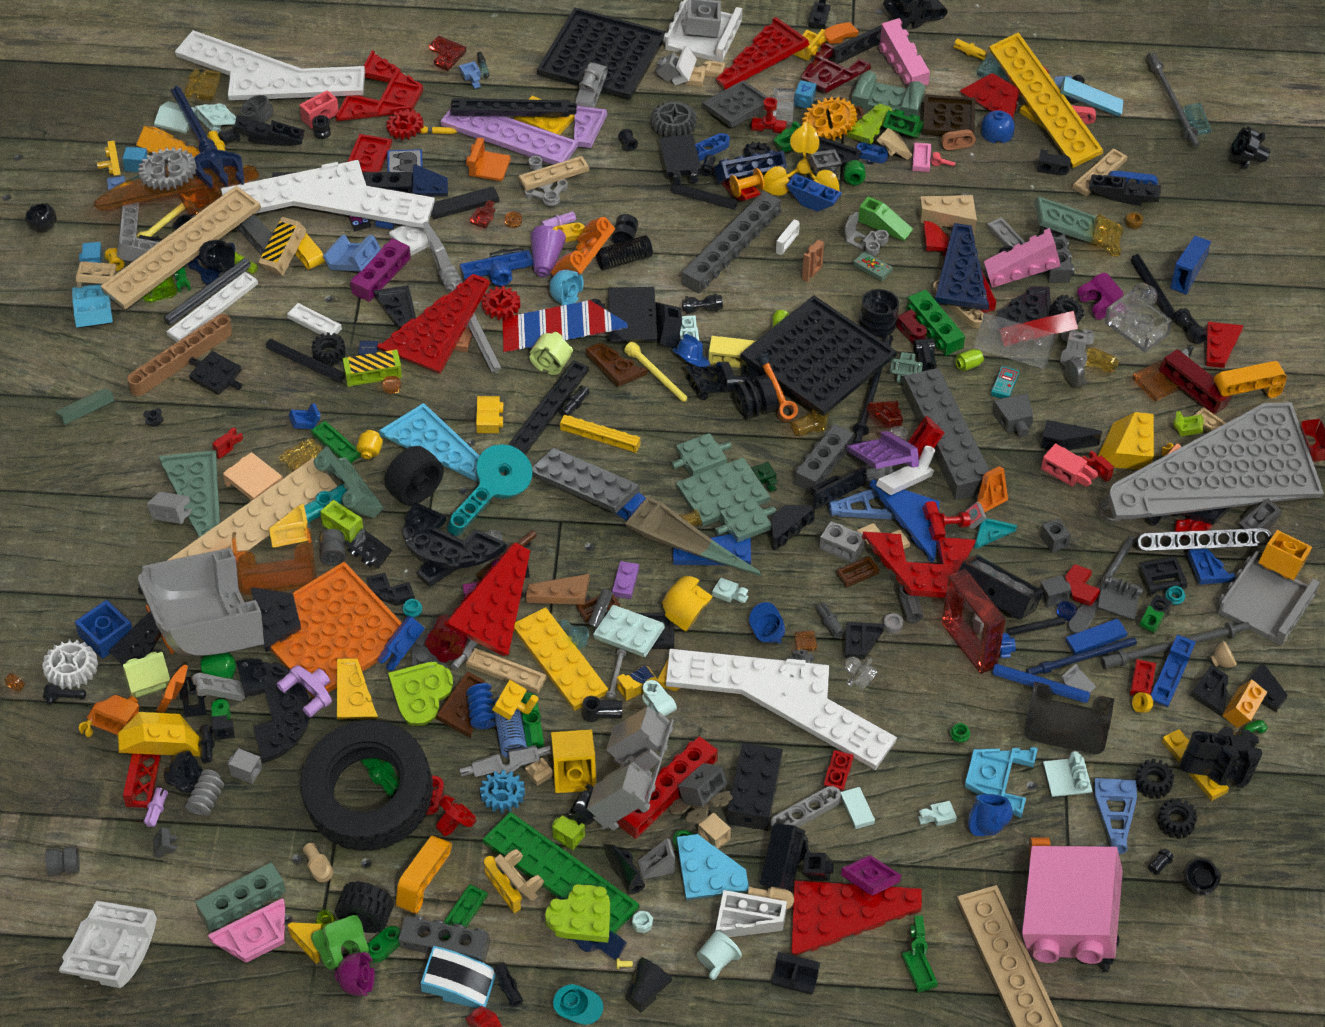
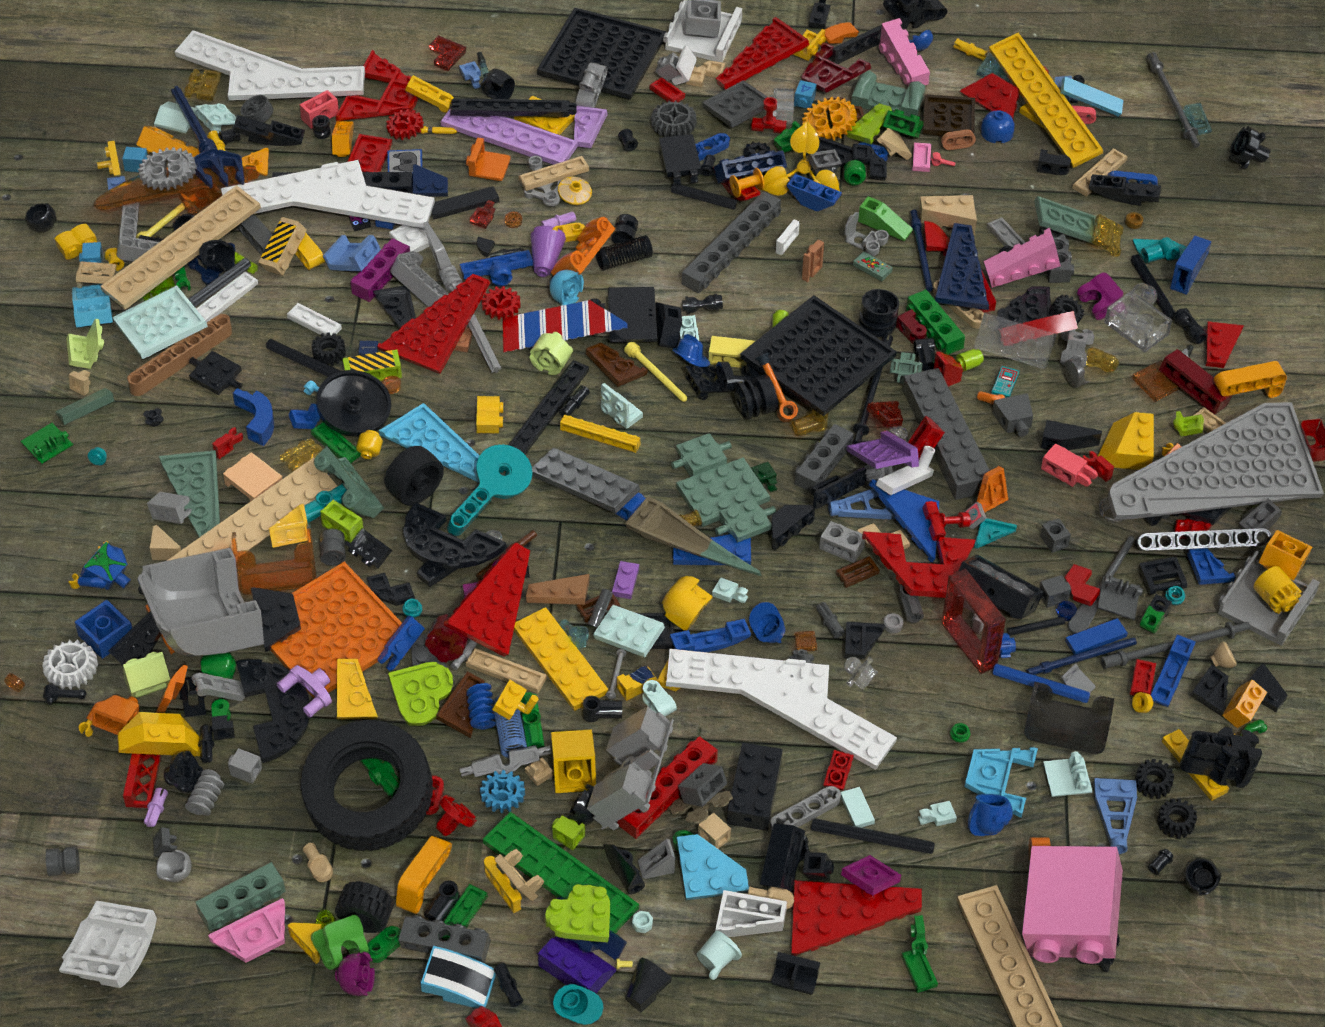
none -> green hinge [20,423,73,464]
none -> yellow brick [54,223,97,260]
none -> yellowish green bracket [66,319,104,369]
none -> blue torso [68,541,131,590]
none -> tan tile [69,370,90,396]
none -> teal plate [88,447,107,466]
none -> light aqua plate [112,286,208,359]
none -> tan slope [150,525,181,560]
none -> light grey hair [156,850,192,883]
none -> blue arch [233,388,274,446]
none -> light orange piece [242,148,269,176]
none -> medium azure hand [304,381,319,395]
none -> black dish [316,370,391,437]
none -> light orange slope [332,121,354,157]
none -> light grey beam [390,251,448,307]
none -> yellow plate [405,75,454,113]
none -> black piece [424,880,460,922]
none -> black tile [477,237,495,257]
none -> black piece [480,68,515,99]
none -> dark purple slope [538,937,616,994]
none -> tan dish [558,176,592,205]
none -> light aqua bracket [601,383,643,429]
none -> red tile [650,77,685,102]
none -> blue slope [670,619,751,652]
none -> black axle [811,818,935,854]
none -> black tile [852,144,887,181]
none -> blue hair [908,30,933,52]
none -> dark blue bar [910,209,933,292]
none -> red slope [934,351,963,387]
none -> orange arm [977,391,1005,405]
none -> teal panel [1133,237,1187,263]
none -> yellow gear [1253,566,1302,614]

